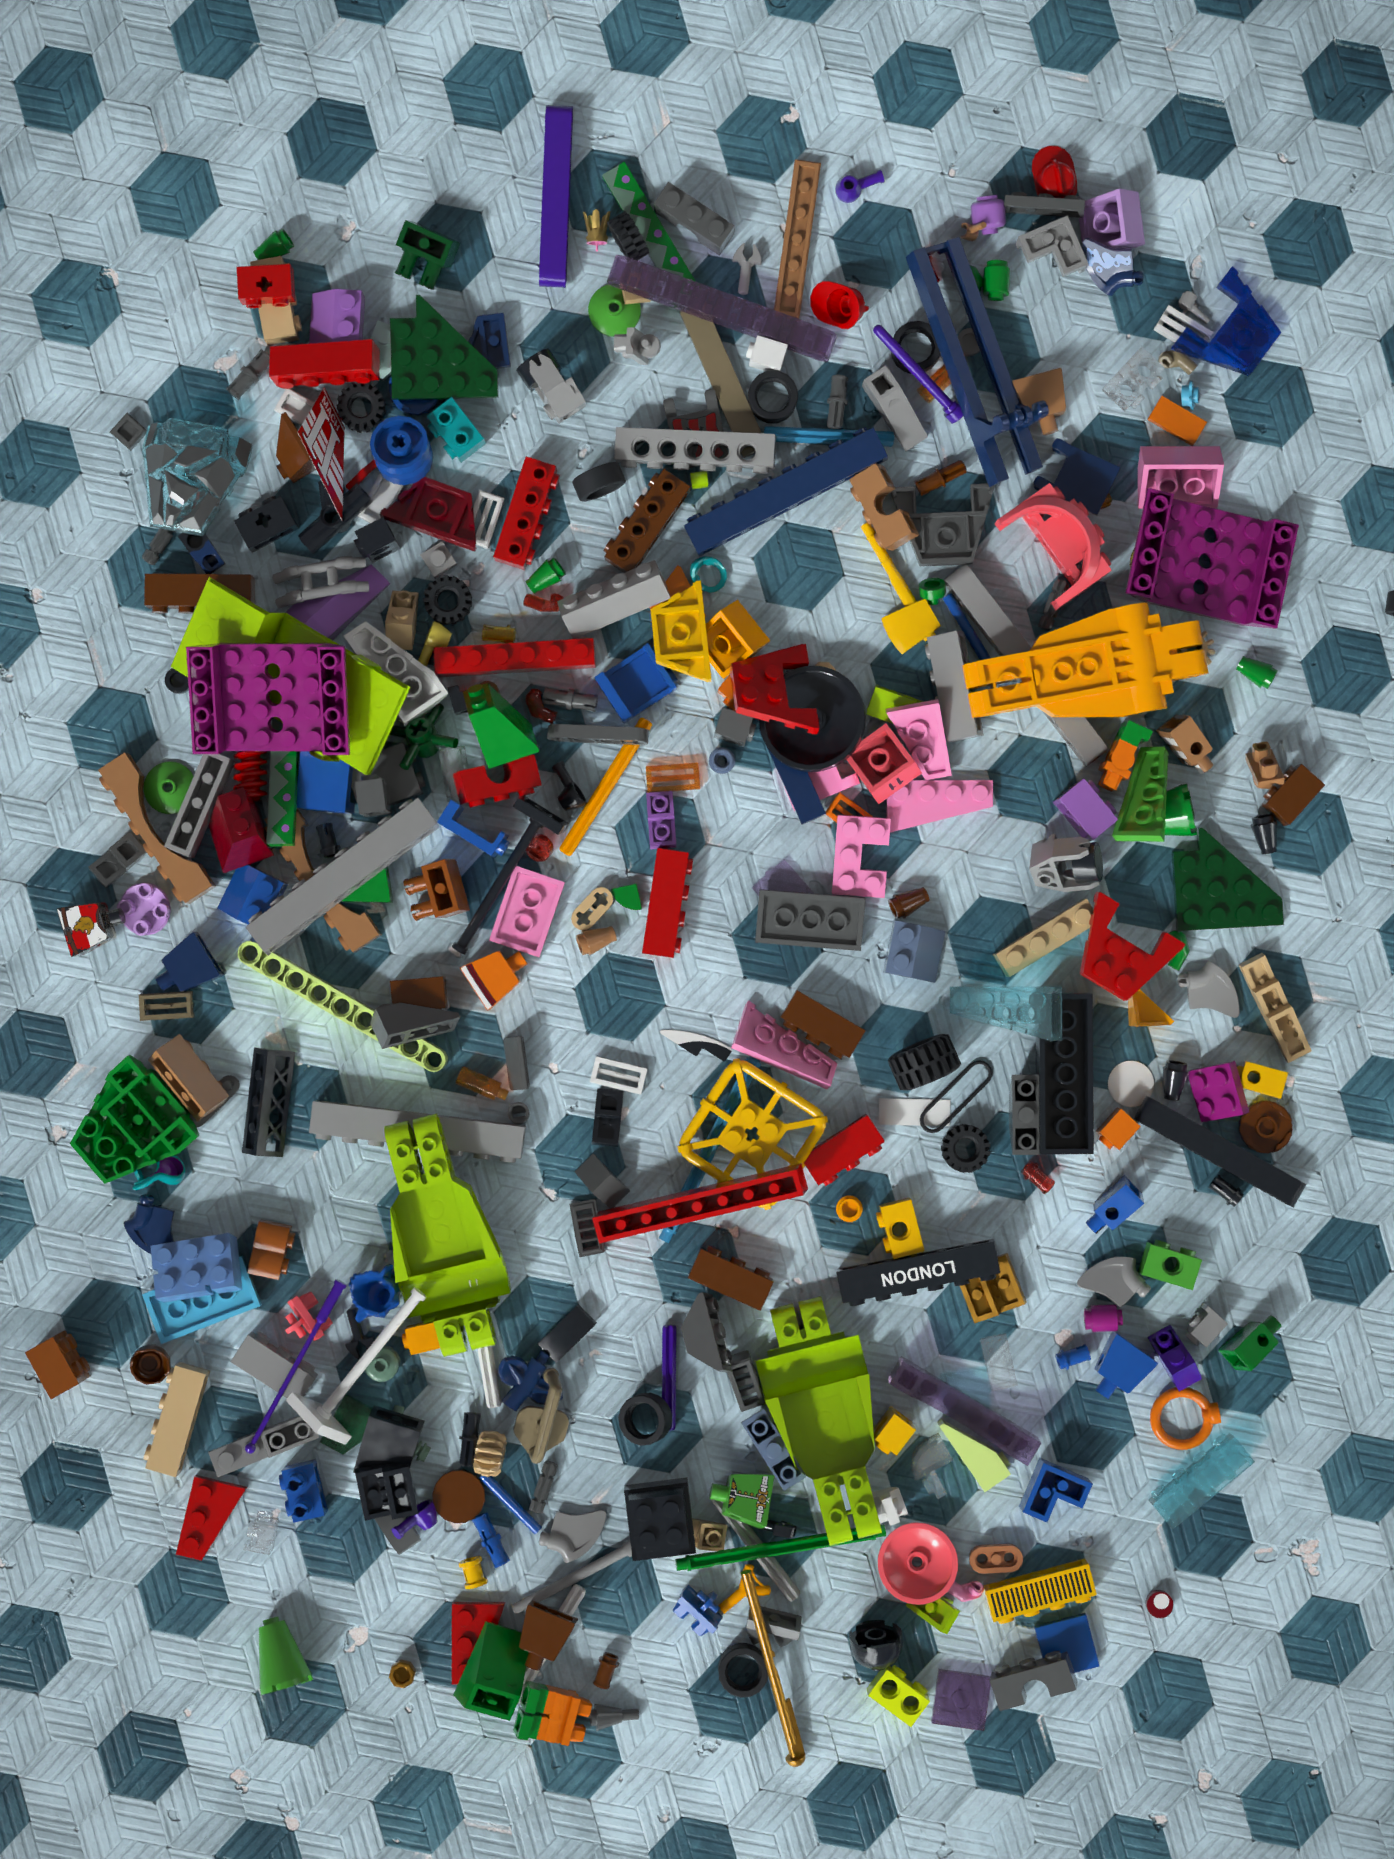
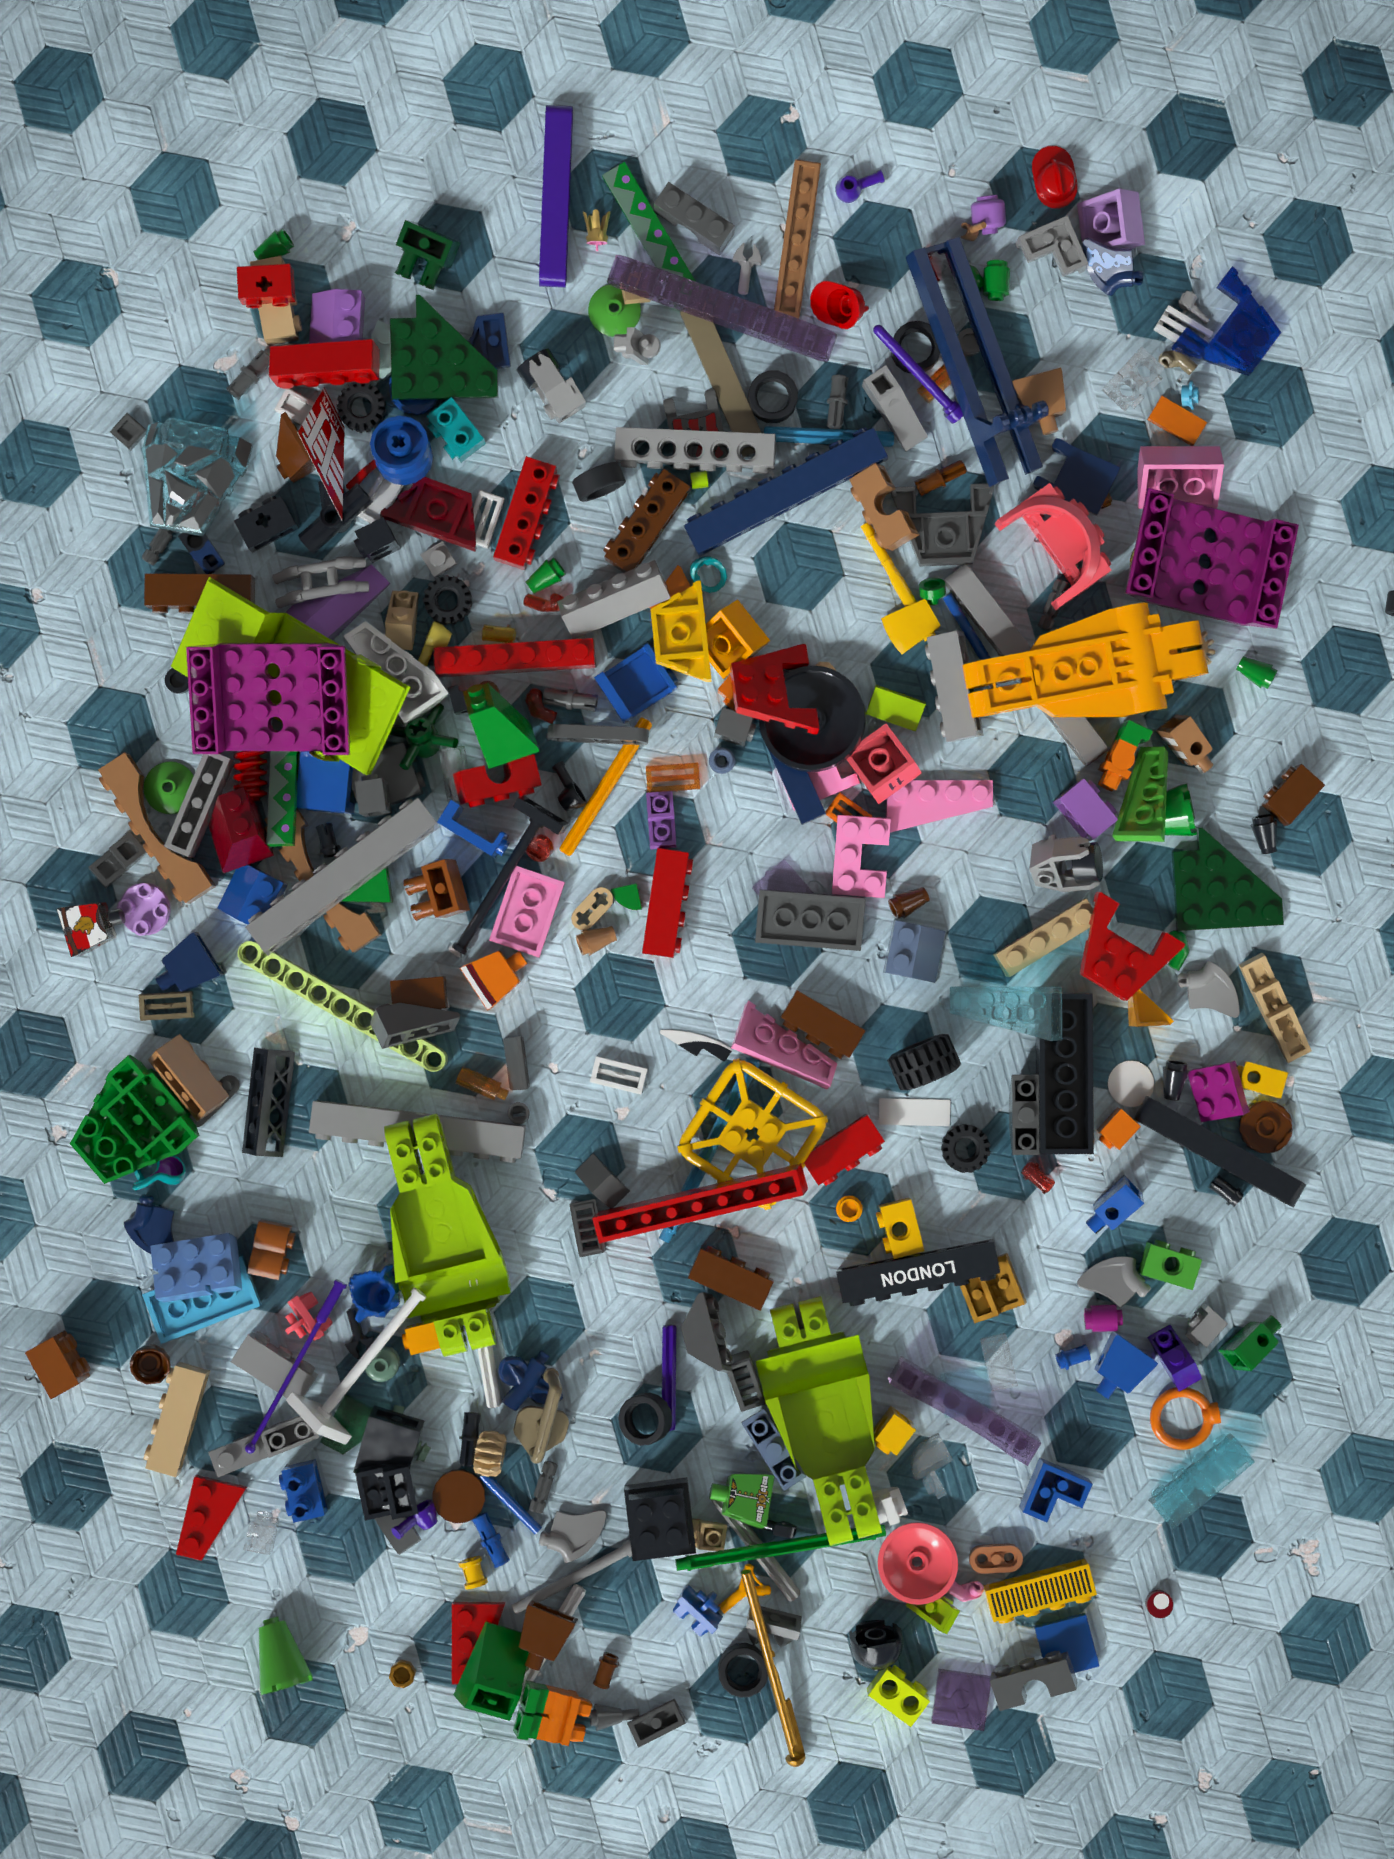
black slope [538,1304,597,1363] -> none
black slope [592,1088,624,1147] -> none
black tyre [607,211,649,264] -> none
white brick [746,335,788,372] -> none
bright pink wing [886,699,952,780] -> none
black piece [920,1060,992,1133] -> none
yellowish green slope [937,1419,1011,1492] -> none
dark grey plate [1004,192,1085,218] -> none
medium nougat hips [1245,742,1284,789] -> none
none -> dark grey slope [627,1698,687,1748]

